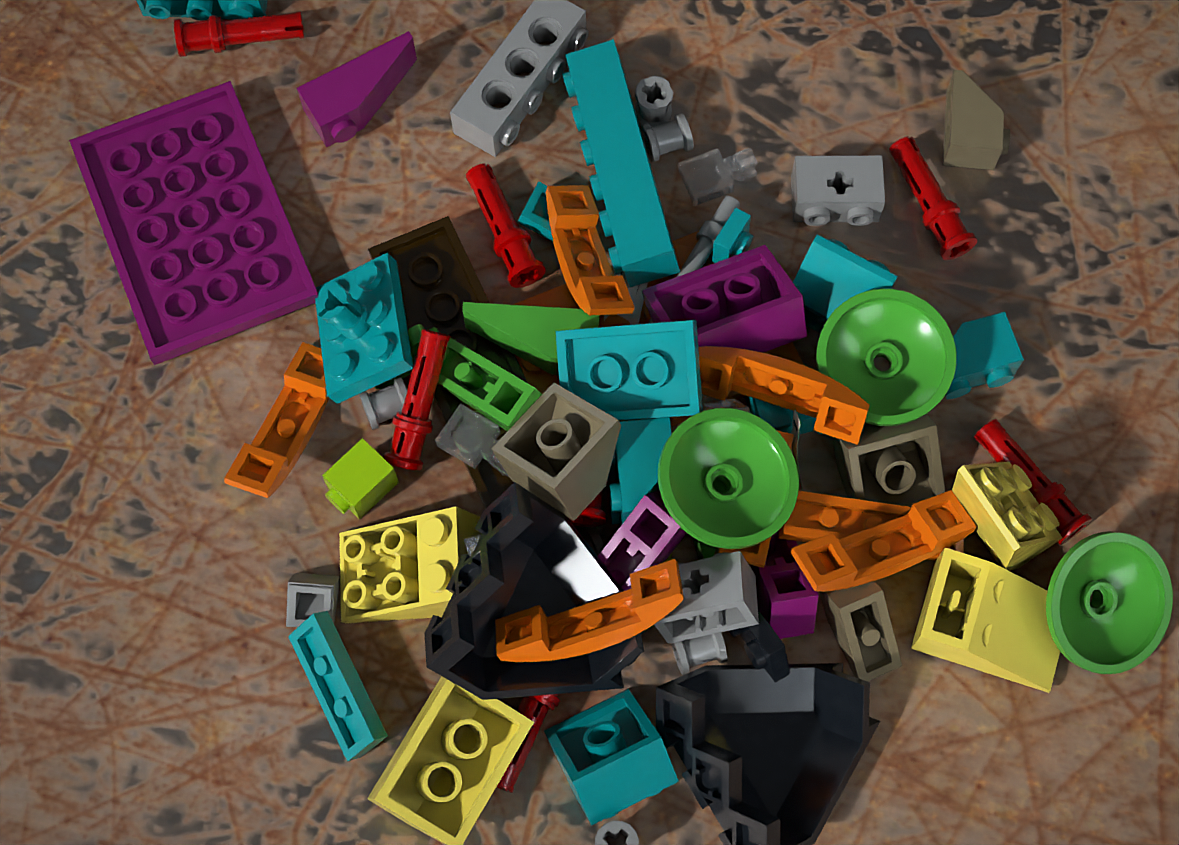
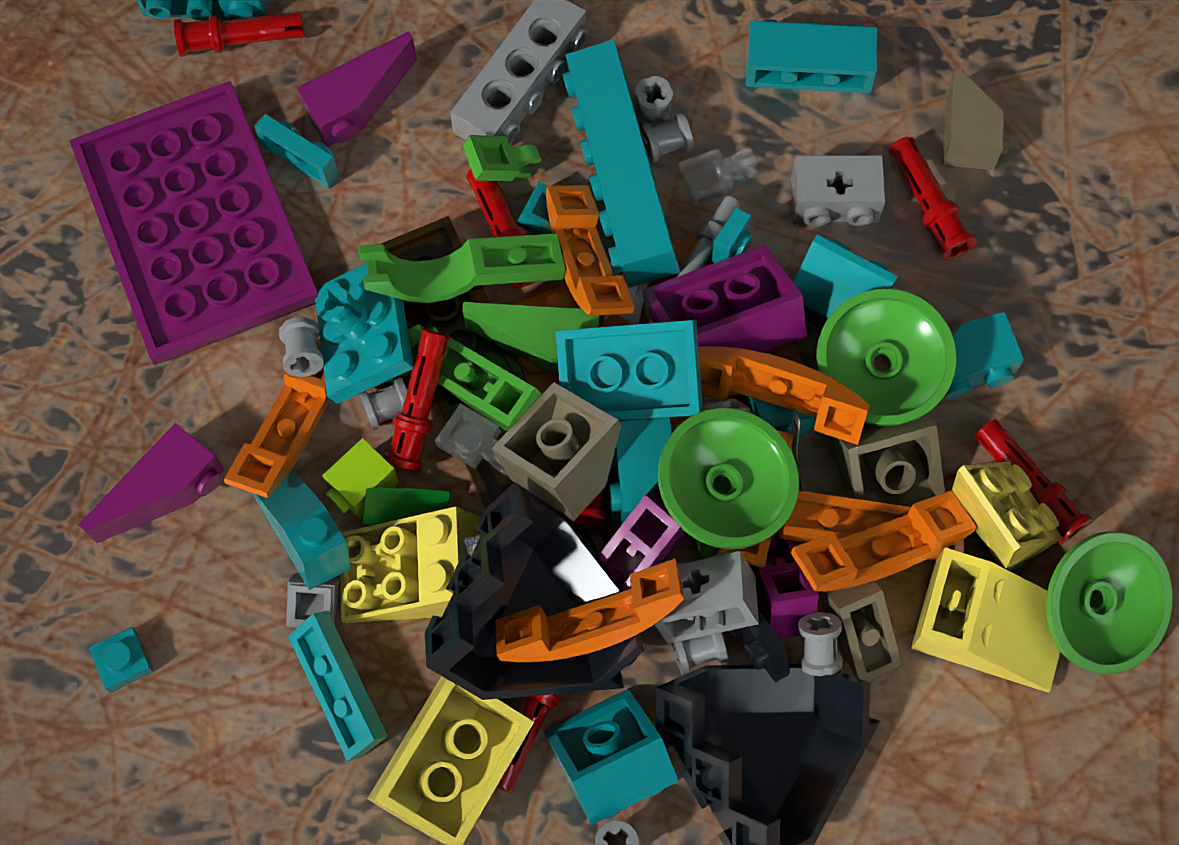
none -> magenta slope [78,423,224,543]
none -> teal plate [88,627,154,693]
none -> teal slope [252,469,351,590]
none -> teal plate [254,114,339,189]
none -> light grey bush [279,317,324,377]
none -> bright green piece [358,234,566,303]
none -> green sticker [363,488,450,524]
none -> bright green plate [462,135,542,181]
none -> teal brick [745,19,877,93]
none -> light grey bush [798,612,843,676]

